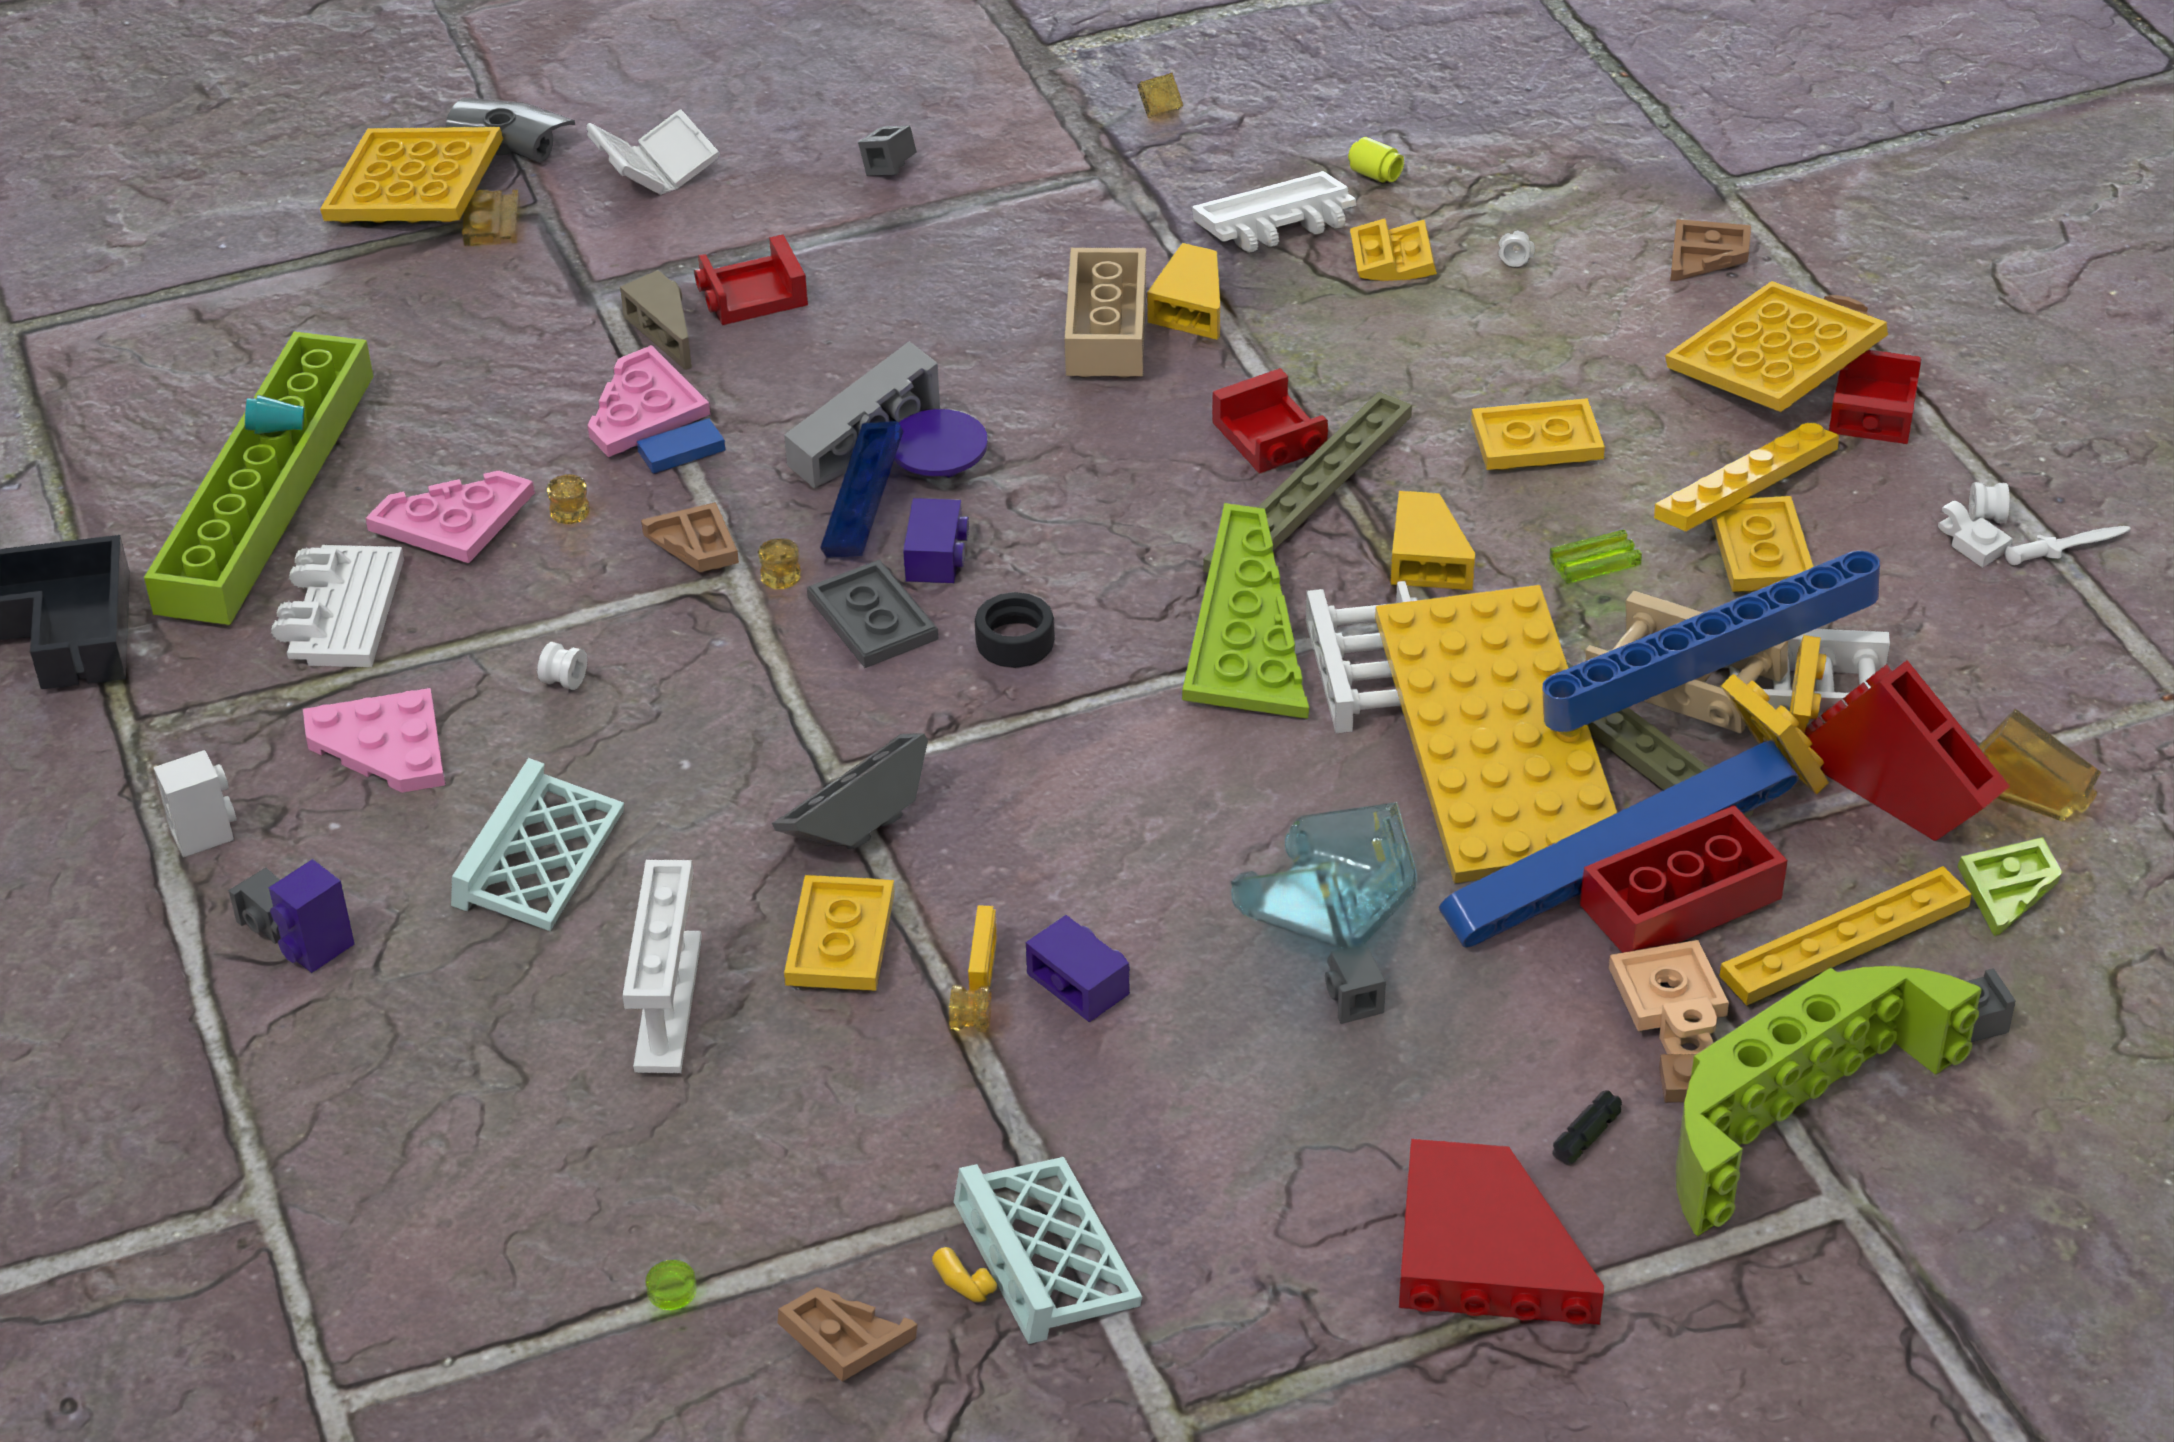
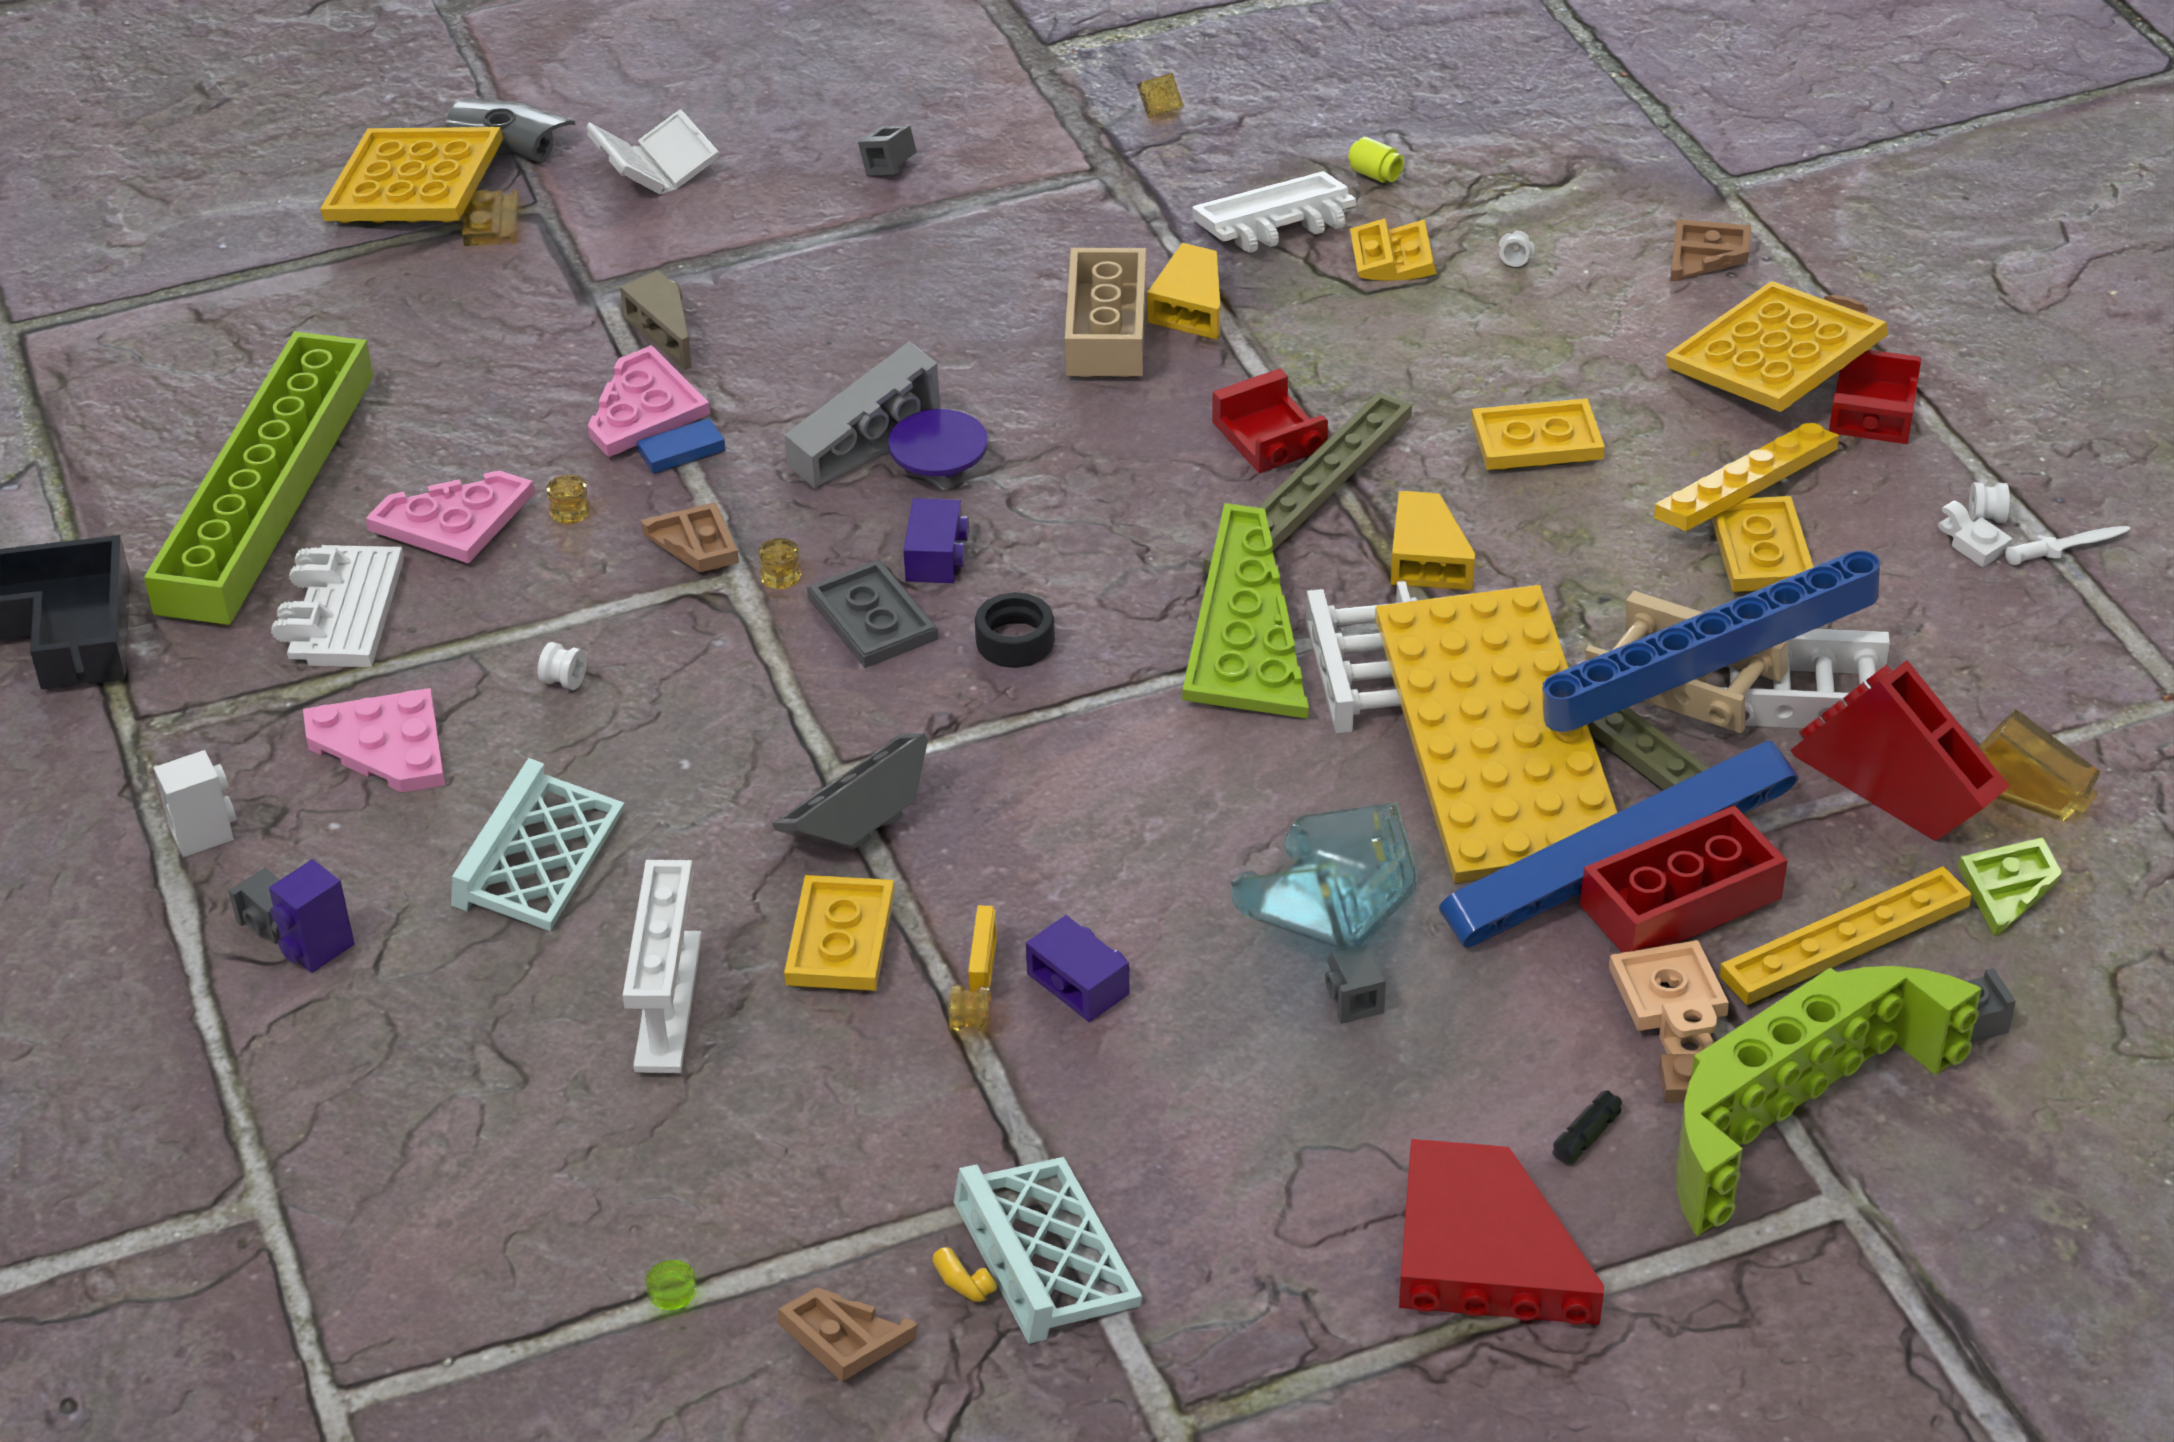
teal cone [245,395,304,434] -> none
red panel [694,234,808,325] -> none
clear blue plate [820,421,904,558] -> none
clear neon green tile [1549,529,1642,584] -> none
yellow plate [1721,674,1829,795] -> none
yellow plate [1789,635,1826,733] -> none

